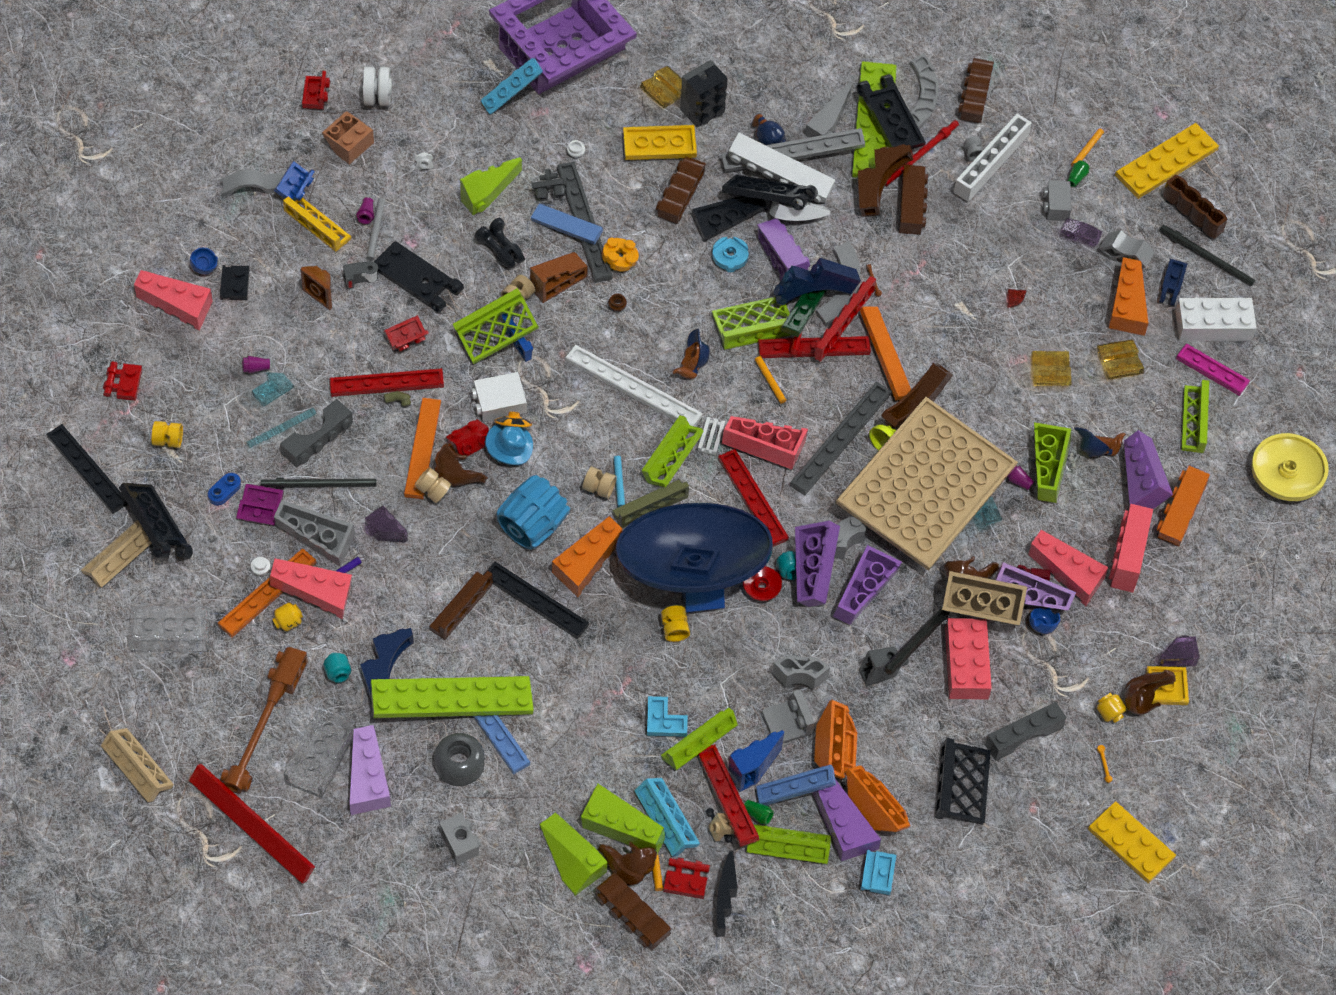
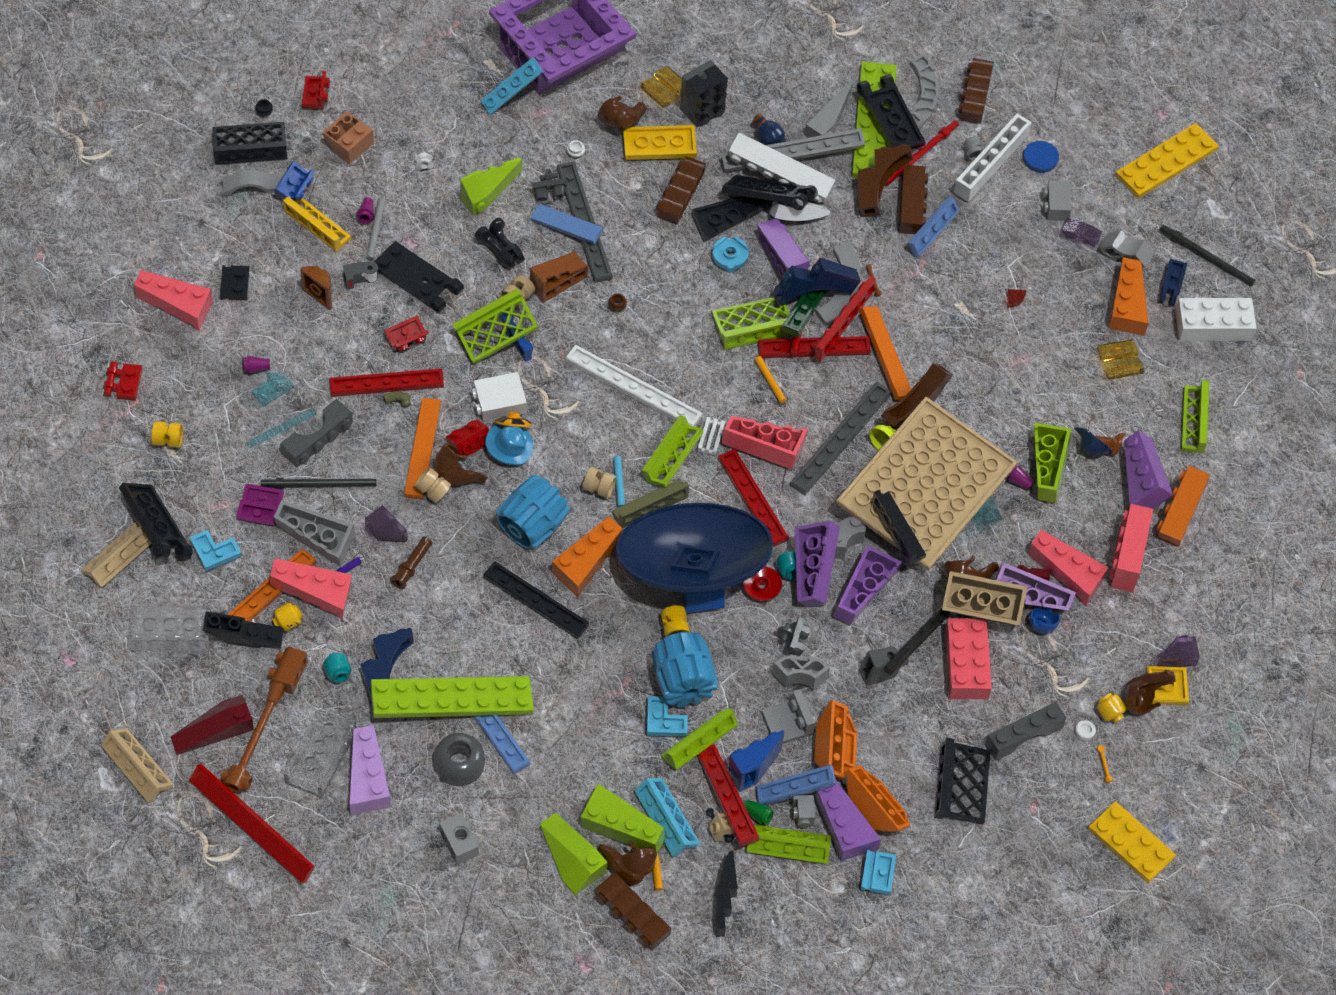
black tile [46,424,128,514] -> none
blue hair [190,247,218,275] -> none
blue plate [208,473,241,506] -> none
white plate [251,557,270,576] -> none
white wheel [363,66,392,106] -> none
reddish brown fence [429,571,493,640] -> none
light orange plate [601,238,639,272] -> none
red plate [663,857,710,899] -> none
hair [673,329,710,379] -> none
clear yellow slope [1031,351,1072,386] -> none
green cone [1067,160,1090,188] -> none
light orange bar [1071,128,1104,167] -> none
reddish brown brick [1163,174,1228,239] -> none
dark pink tile [1176,343,1250,396] -> none
light yellow dish [1251,433,1329,501] -> none
none -> dark red wedge [170,695,254,755]
none -> medium azure plate [190,530,242,571]
none -> black slope [202,611,284,648]
none -> black fence [212,121,287,165]
none -> black plate [255,99,273,116]
none -> reddish brown pin [390,536,433,589]
none -> reddish brown piece [597,96,647,129]
none -> dark azure wheel [652,632,718,708]
none -> dark grey hips [777,617,811,656]
none -> light grey brick [792,795,815,828]
none -> black fence [871,490,926,565]
none -> medium blue tile [908,197,959,258]
none -> blue tile [1023,141,1059,173]
none -> white tile [1075,720,1096,741]

